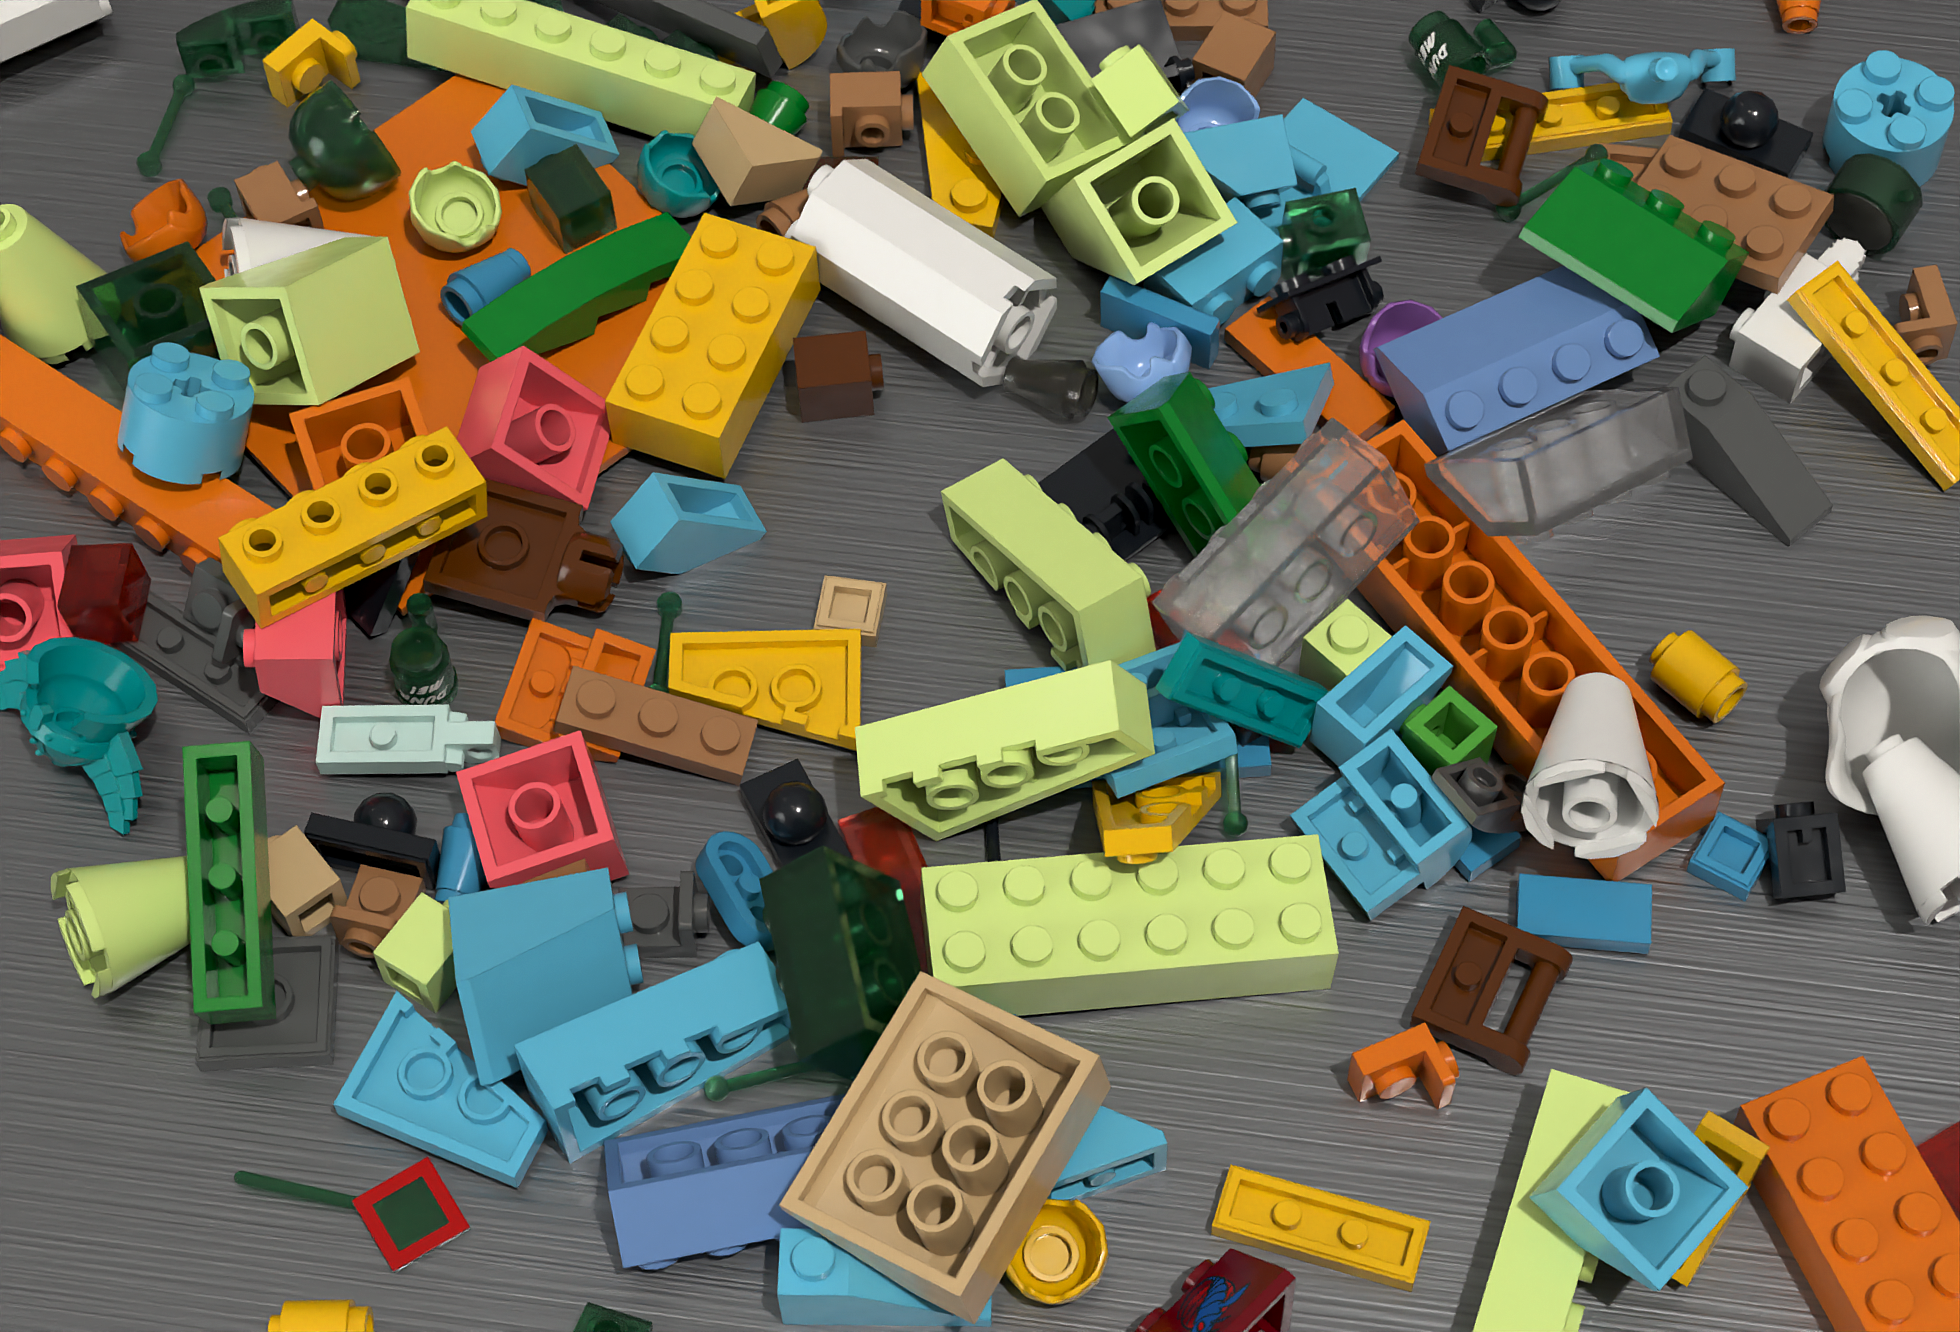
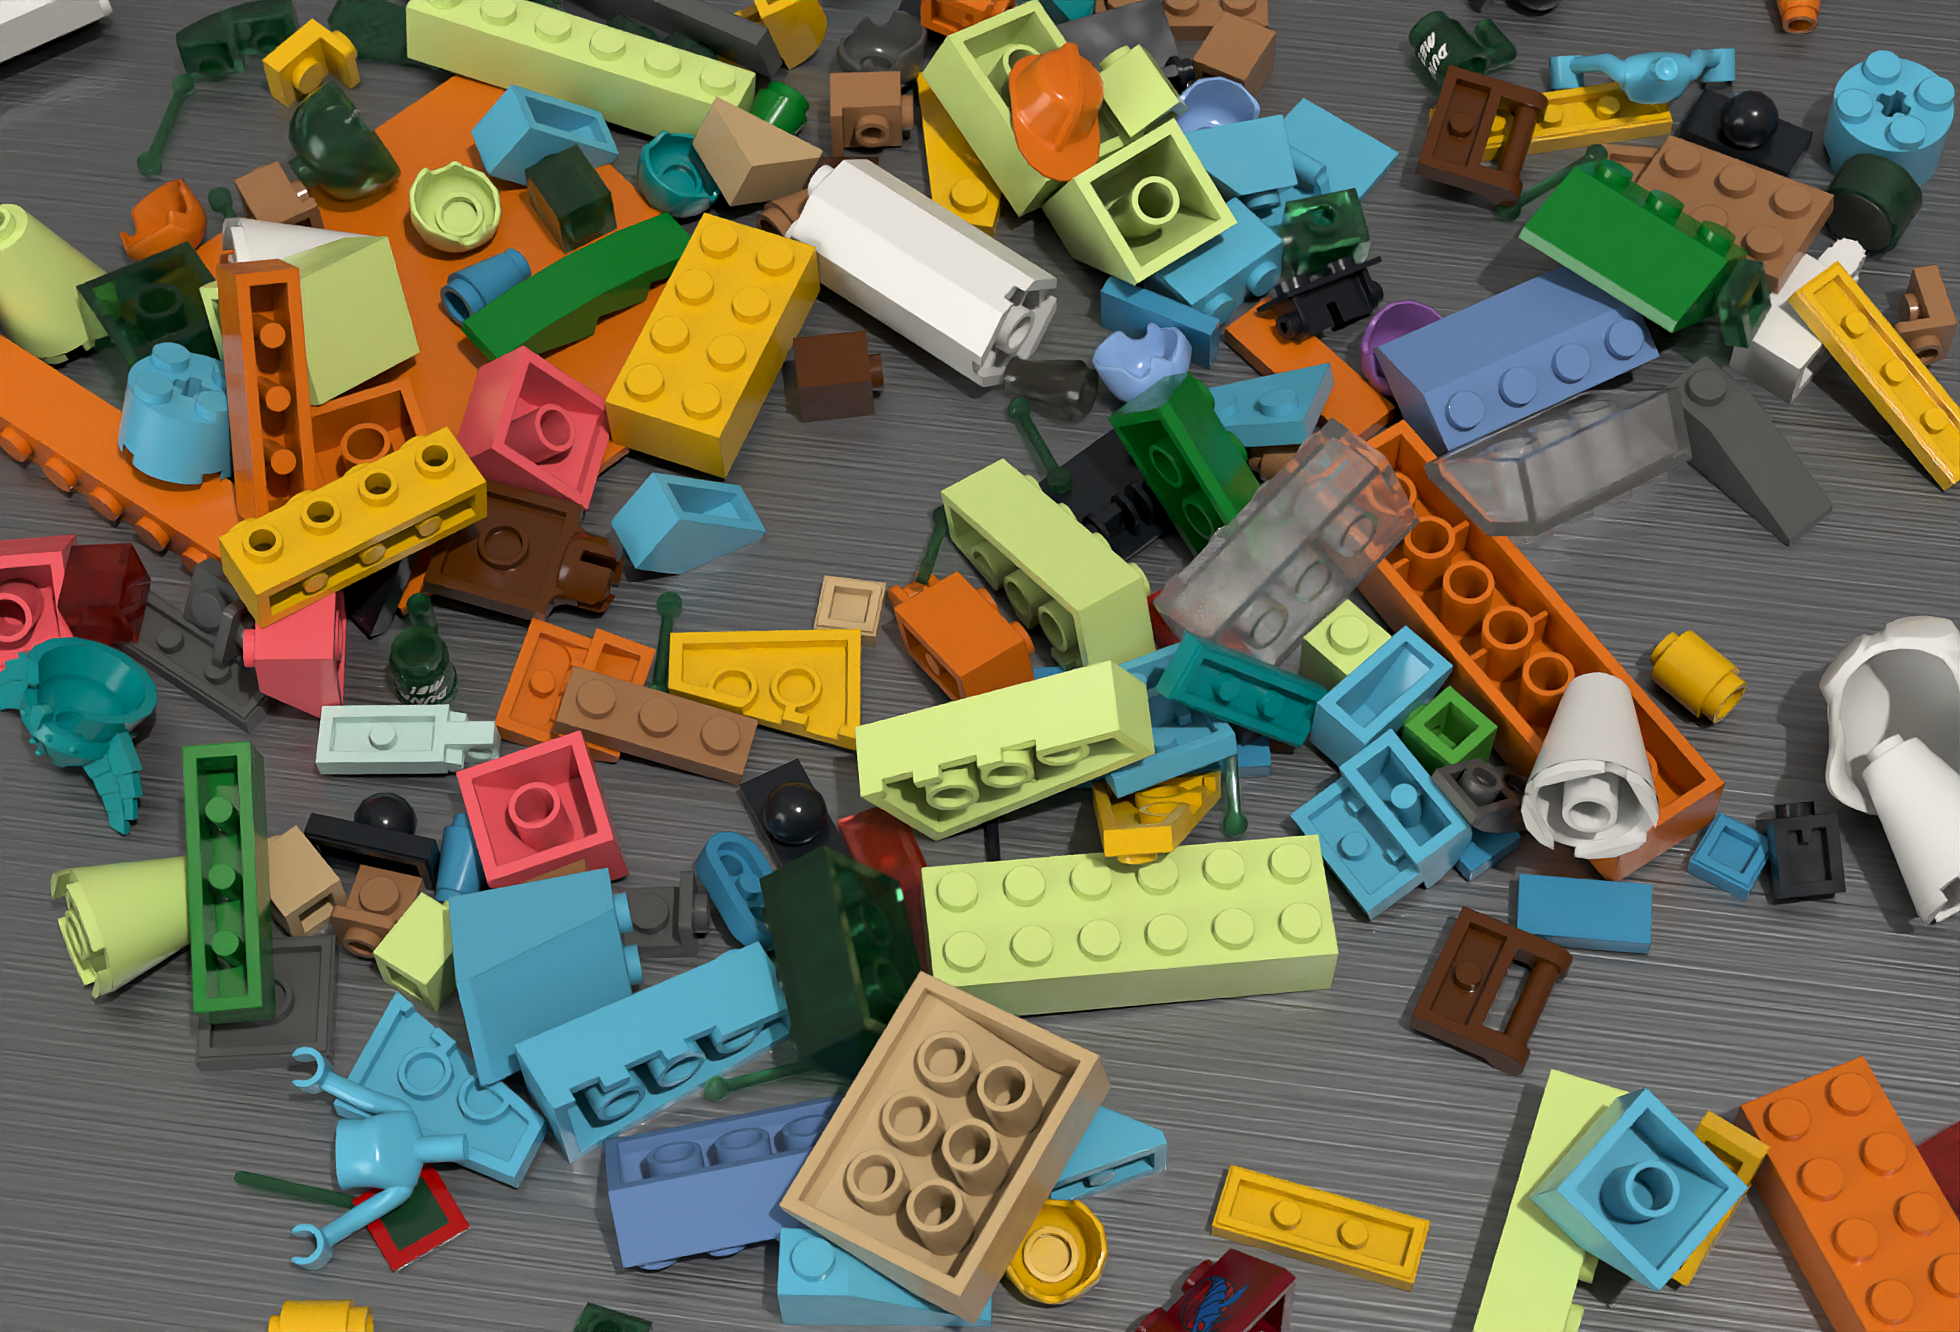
orange bracket [1347,1023,1459,1109] -> none
none -> orange brick [216,258,317,519]
none -> medium azure piece [291,1047,469,1270]
none -> orange brick [886,567,1035,701]
none -> clear green hinge [915,505,949,586]
none -> clear green hinge [1007,397,1073,494]
none -> orange piece [1009,42,1104,182]
none -> clear green plate [1713,258,1772,349]

